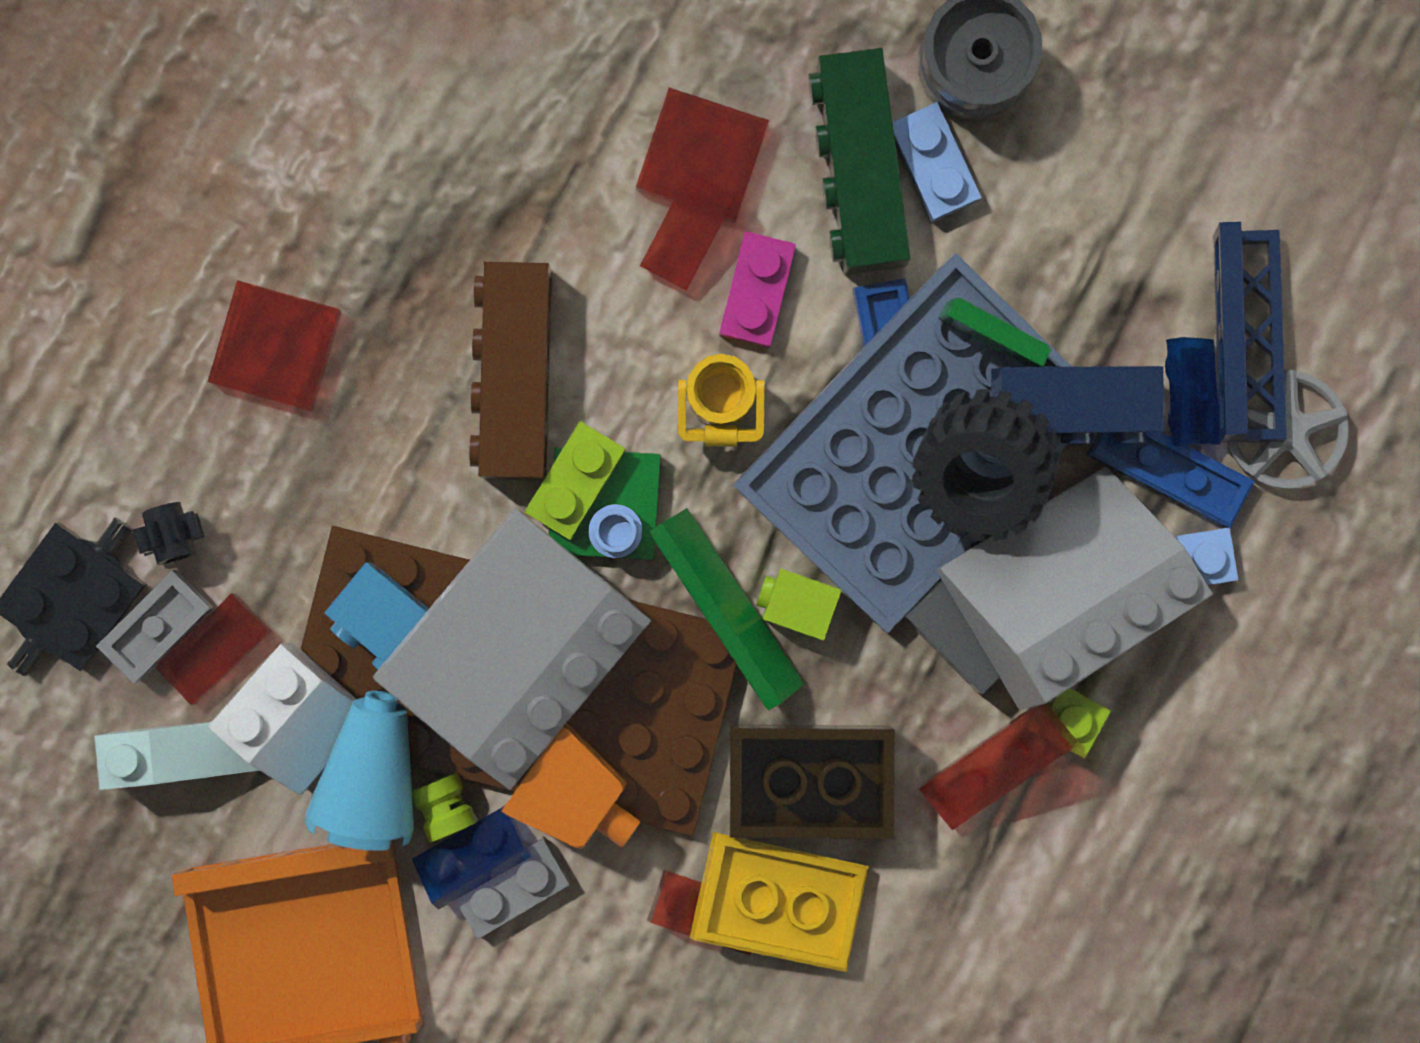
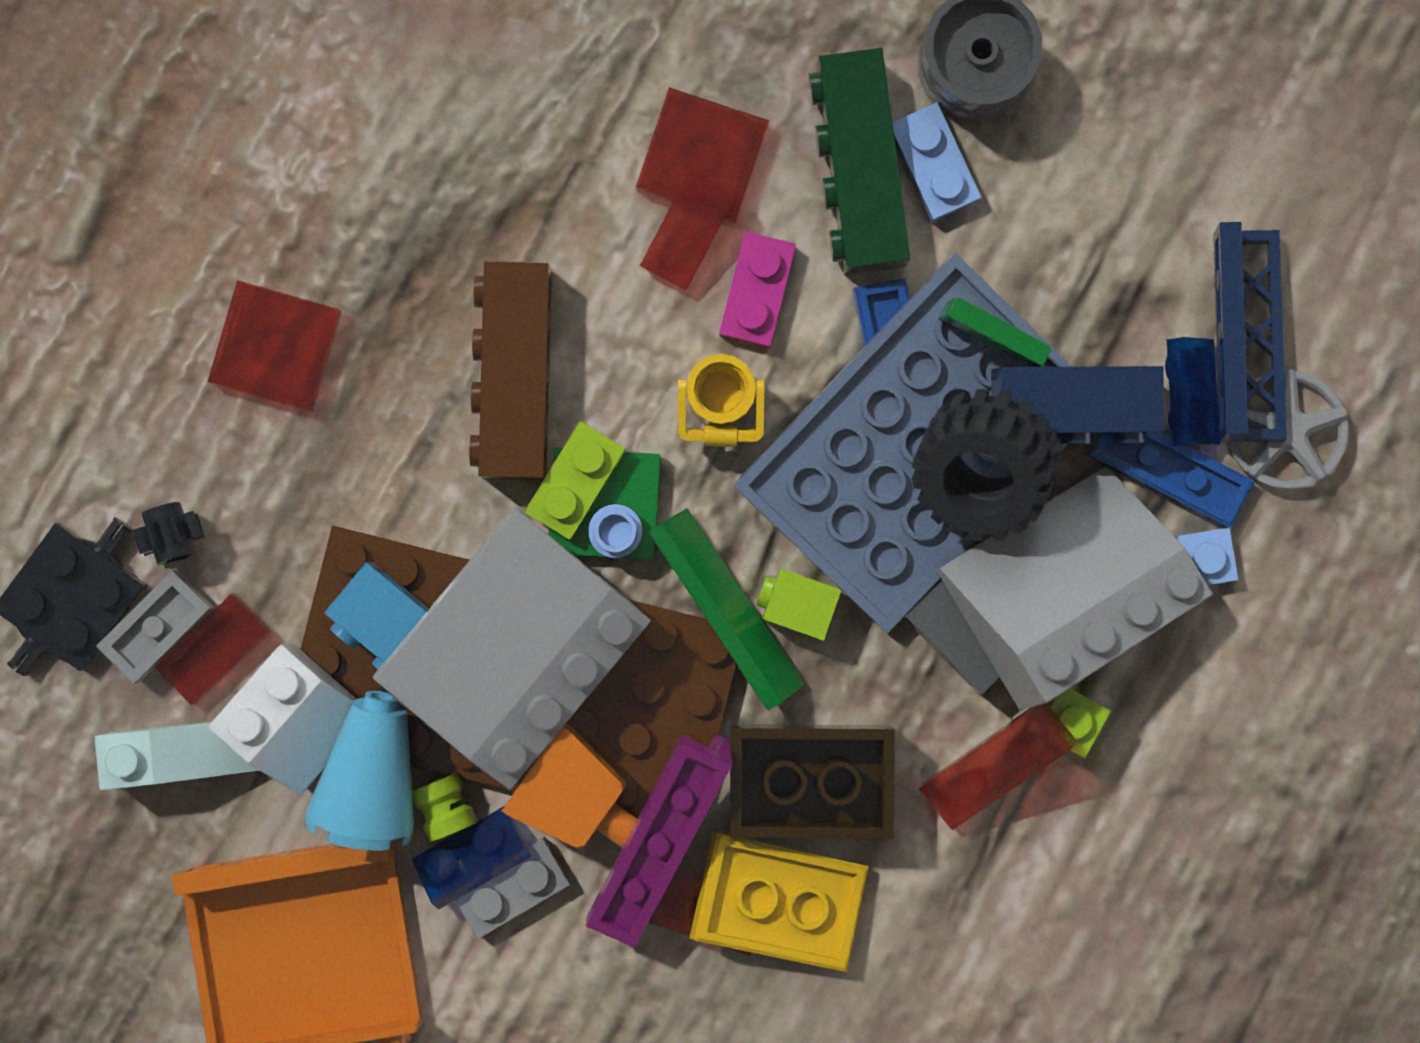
none -> magenta fence [586,734,732,948]

